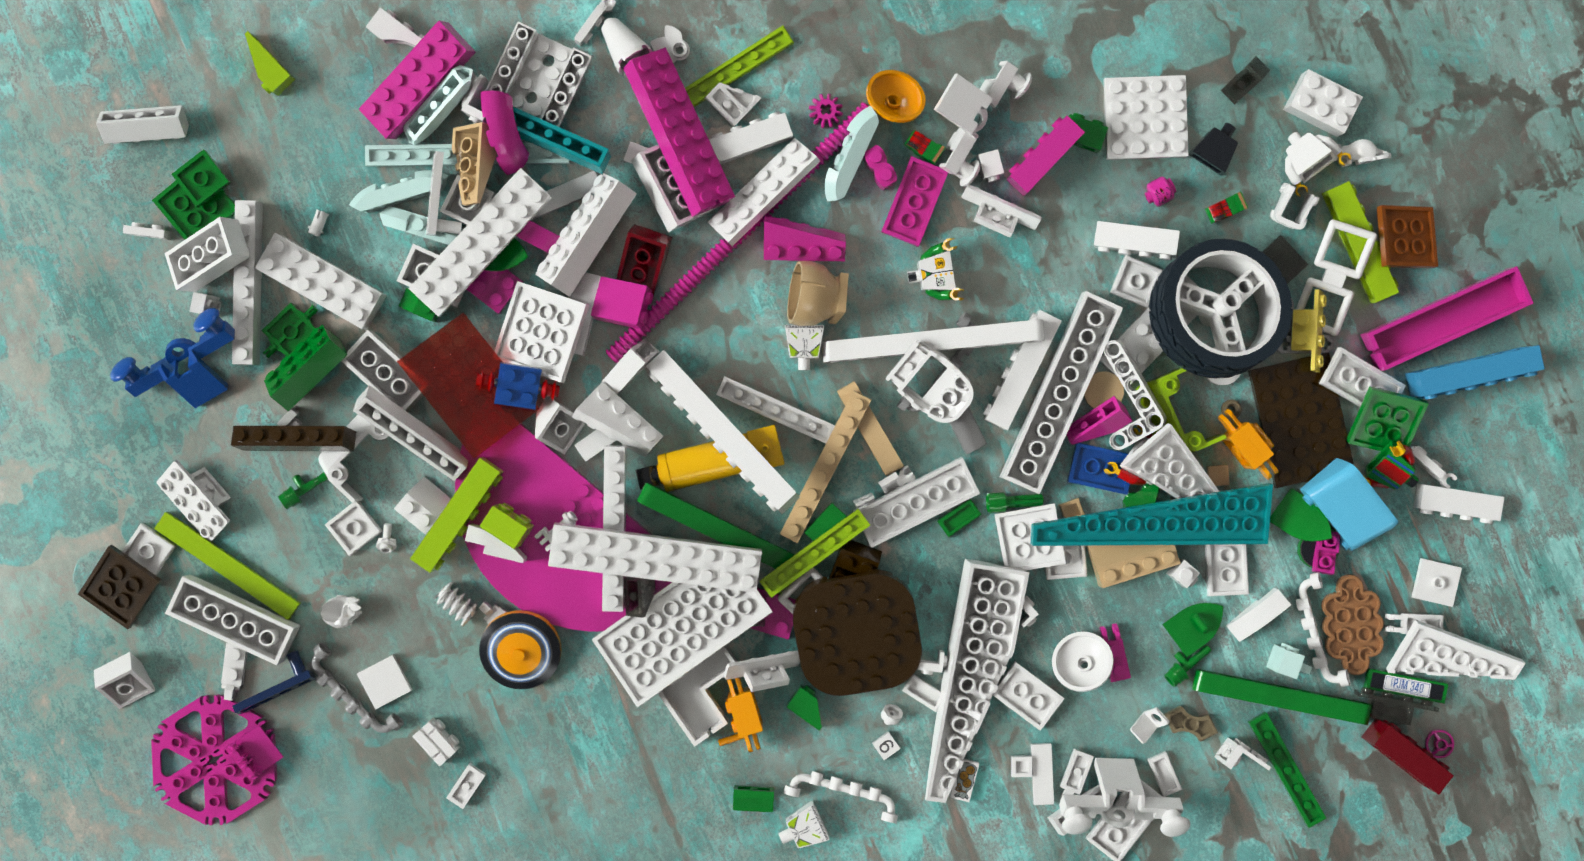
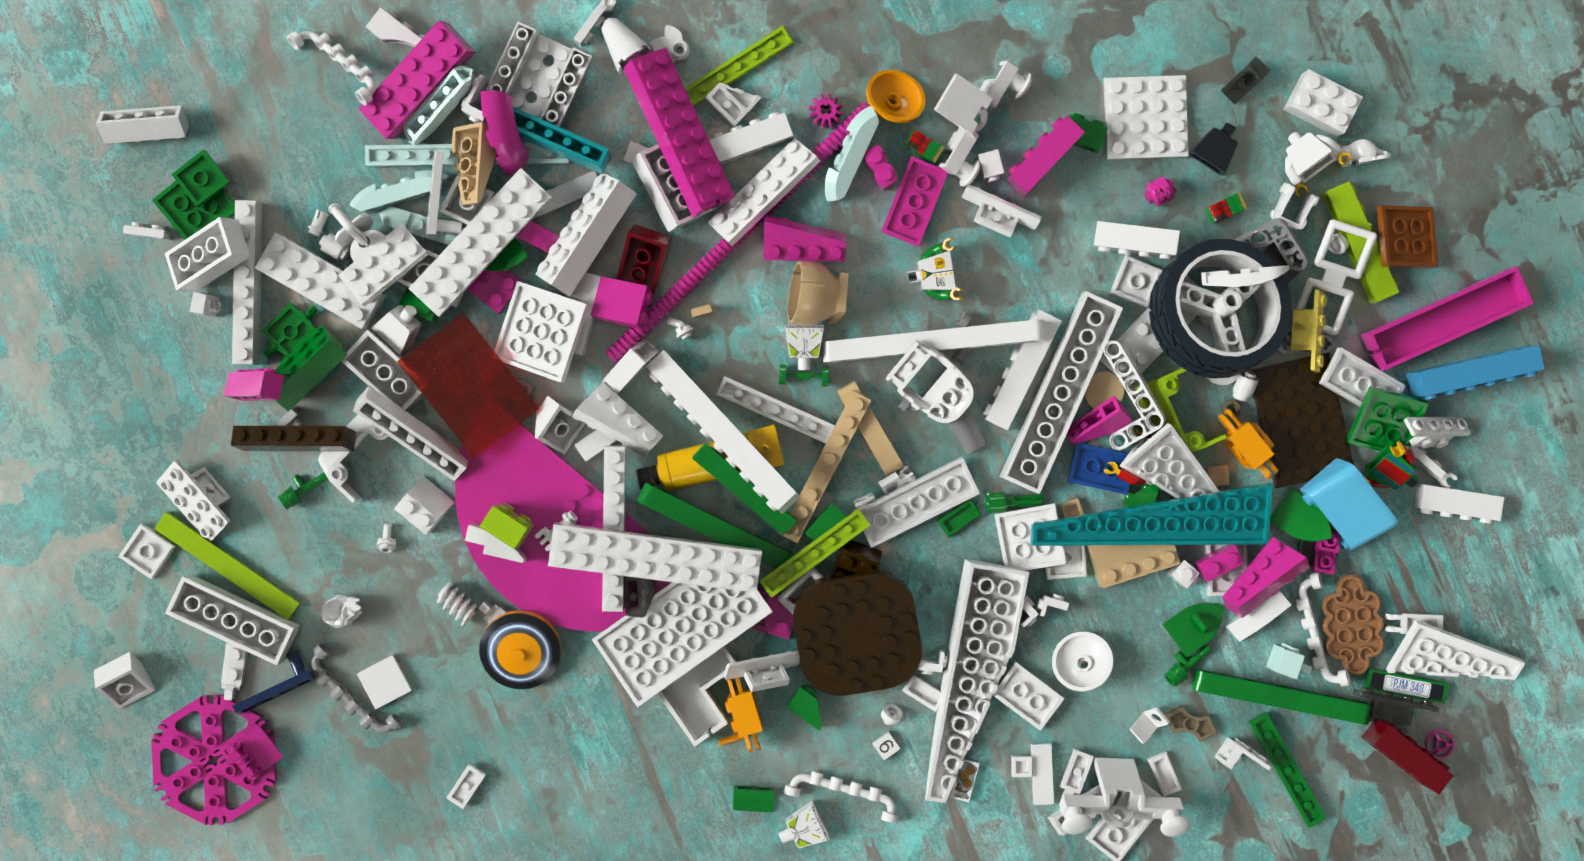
dark brown plate [78,545,162,630] -> none
blue piece [110,308,235,408] -> none
lime slope [245,31,296,96] -> none
white tile [325,502,383,557] -> none
lime brick [410,457,503,573] -> none
white brick [412,717,460,767] -> none
blue plate [476,362,560,410] -> none
dark pink hinge [1099,623,1131,683] -> none
white plate [1411,558,1462,607] -> none
none -> dark pink brick [224,368,284,401]
none -> white bar [287,31,376,105]
none -> white brick [319,233,350,261]
none -> white plate [328,203,428,307]
none -> white torso [371,305,421,355]
none -> white plate [667,317,695,340]
none -> tan tile [691,304,713,318]
none -> green tile [692,442,797,535]
none -> green wheel [779,364,829,387]
none -> white bracket [1036,594,1069,617]
none -> dark pink brick [1193,544,1244,582]
none -> white slope [1201,265,1289,287]
none -> dark pink wedge [1222,537,1310,618]
none -> white brick [1233,370,1259,402]
none -> light grey beam [1234,218,1308,271]
none -> white tile [1328,234,1349,255]
none -> white bracket [1404,417,1471,449]

